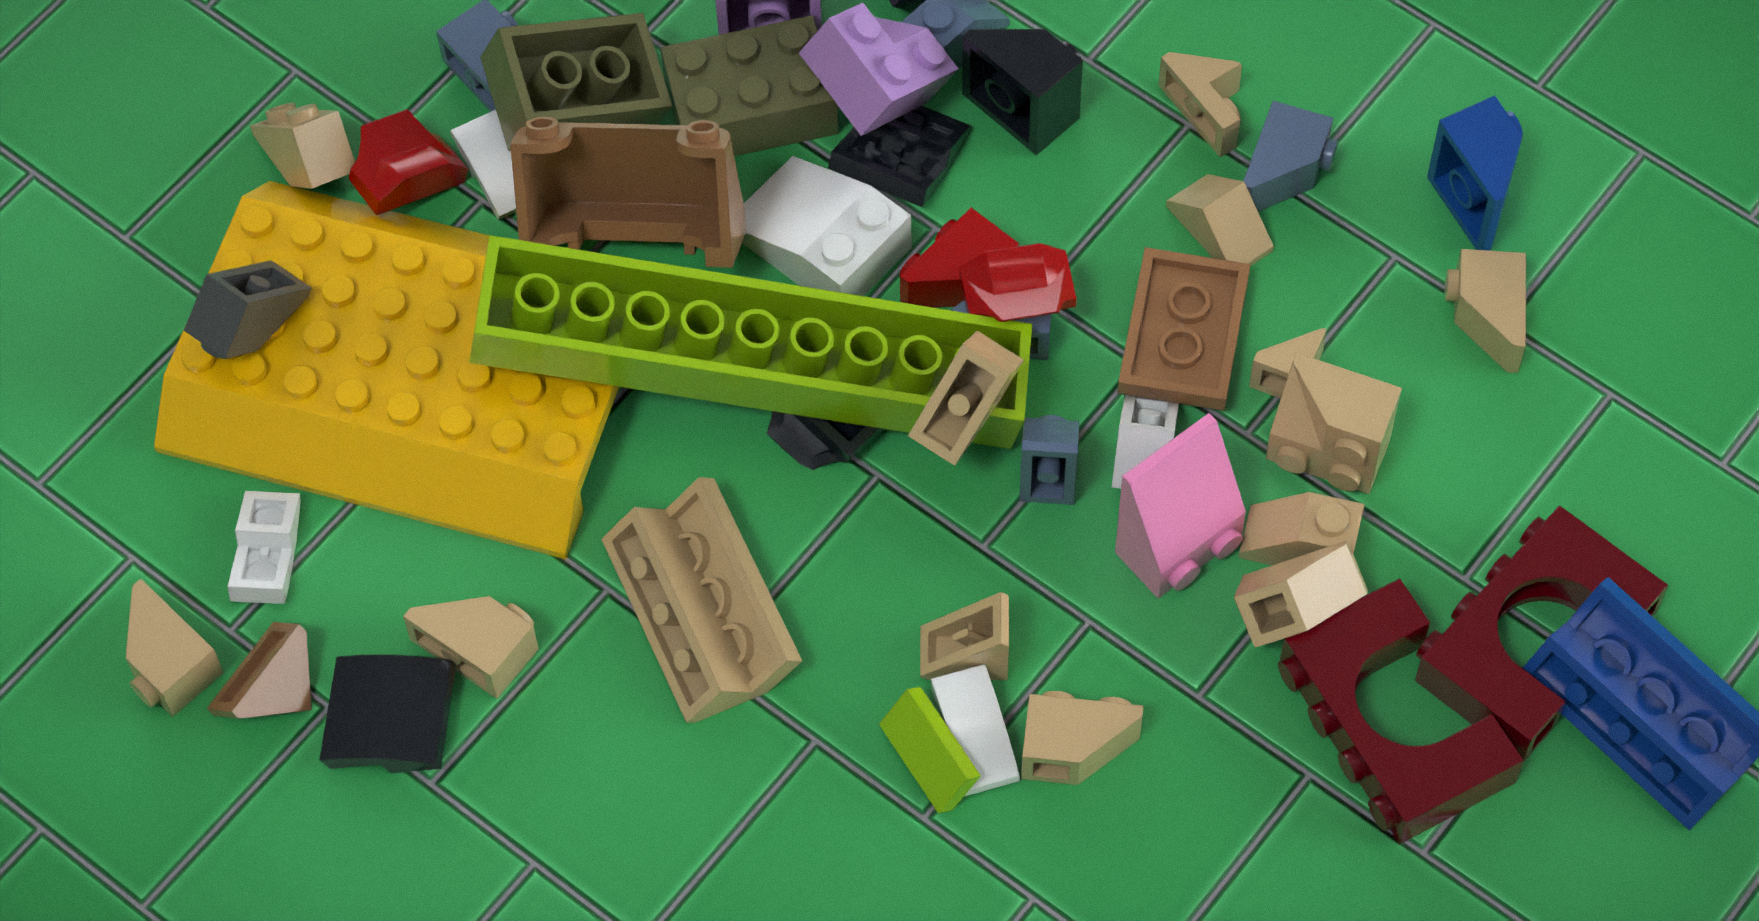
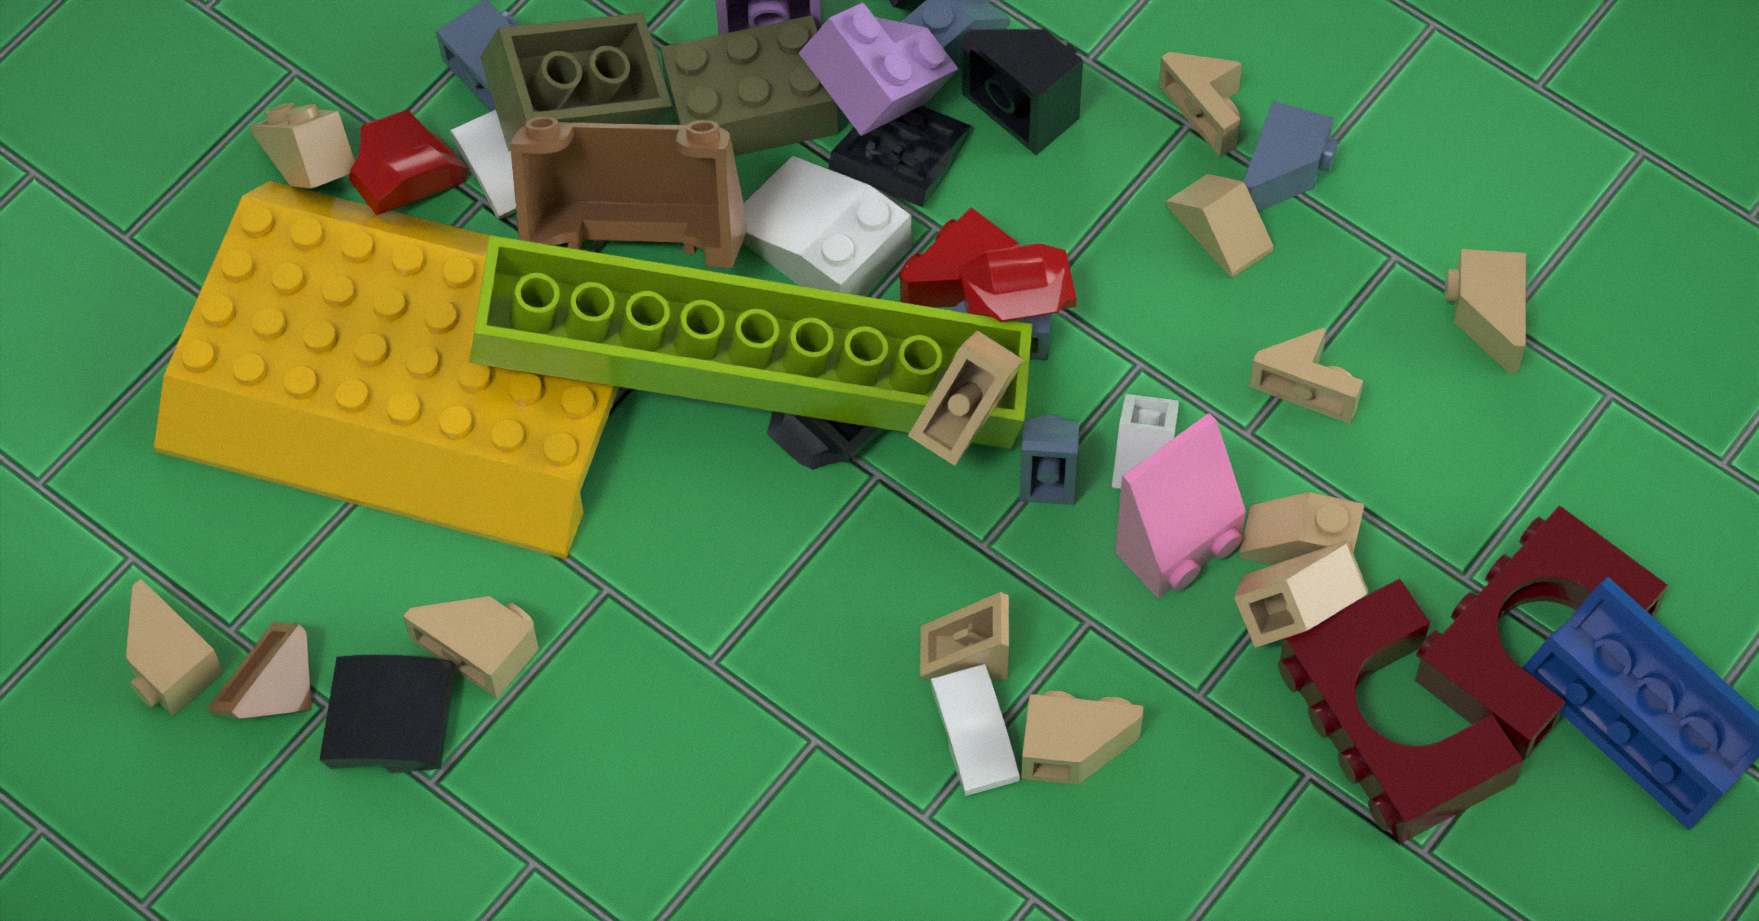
dark grey slope [184,260,312,359] -> none
white slope [227,491,301,604] -> none
tan slope [601,477,802,723] -> none
lime tile [879,686,981,814] -> none
medium nougat plate [1117,247,1250,411] -> none
tan slope [1266,353,1402,494] -> none
blue slope [1427,95,1523,251] -> none

